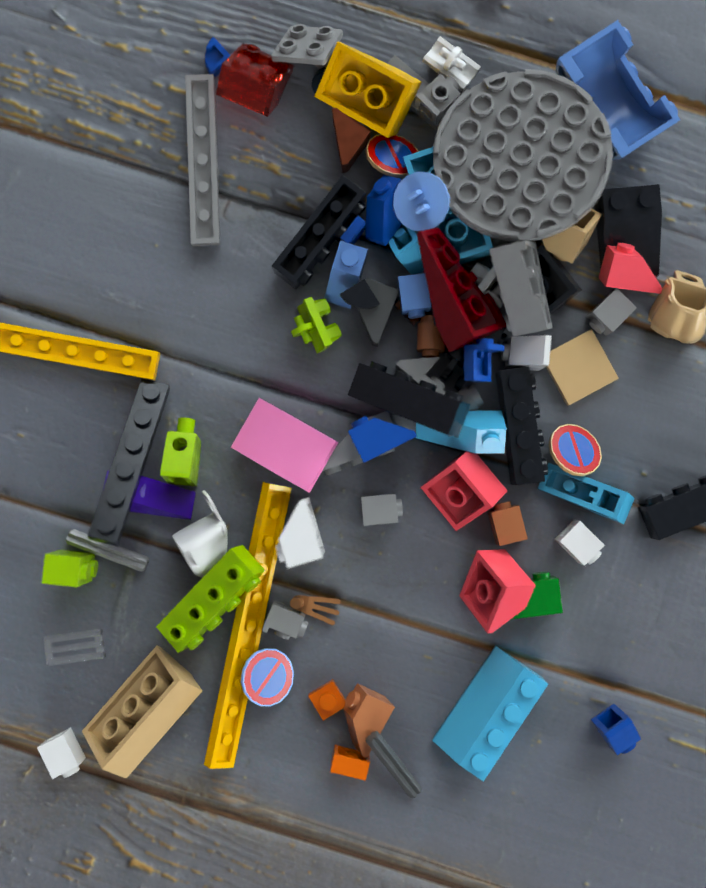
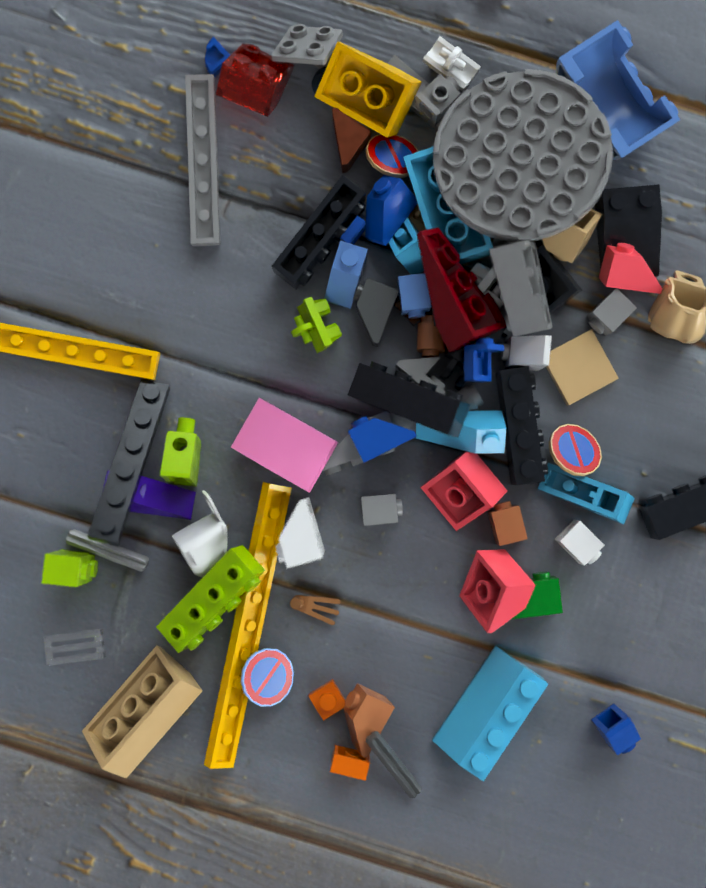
white brick [37,728,86,779] -> none
light grey brick [262,600,309,640] -> none
black tile [340,279,380,309] -> none
light blue piece [393,172,450,231] -> none

